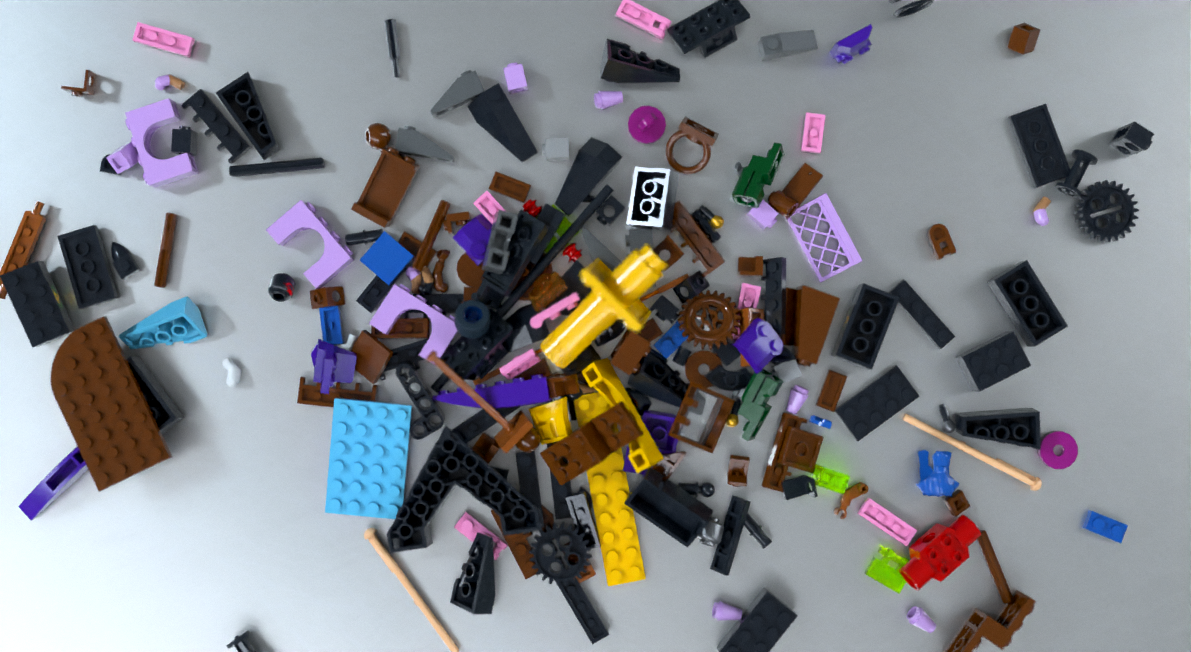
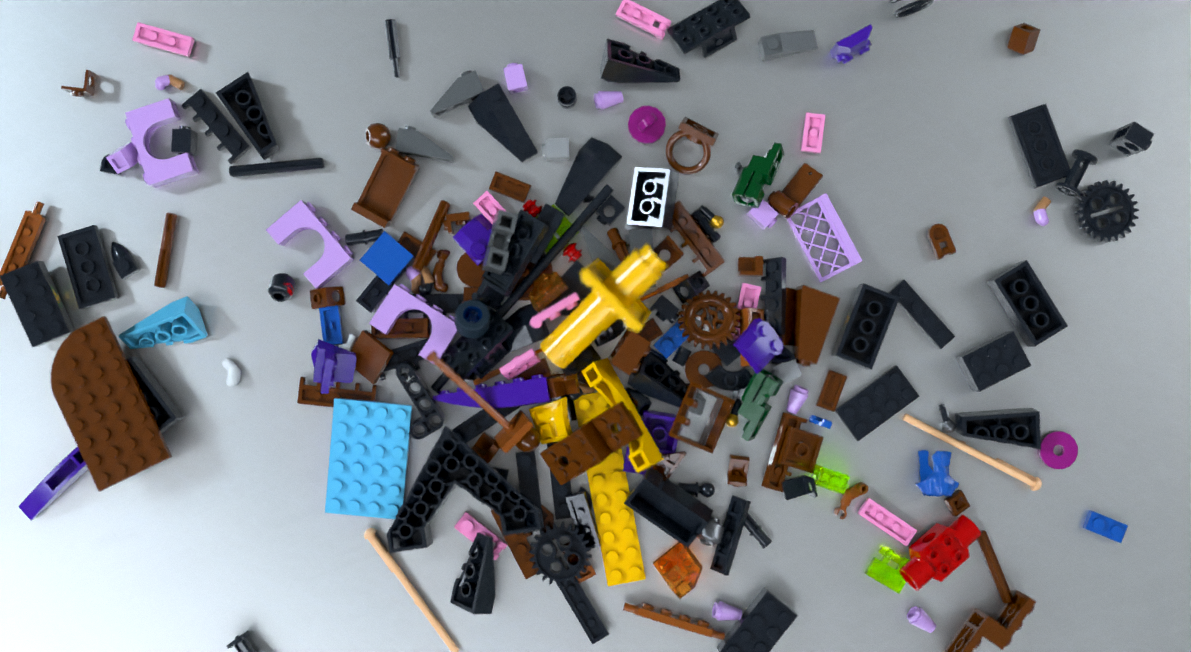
none -> black wheel [557,86,577,109]
none -> reddish brown axle [607,228,630,263]
none -> dark orange plate [623,602,725,640]
none -> clear orange slope [653,542,703,599]

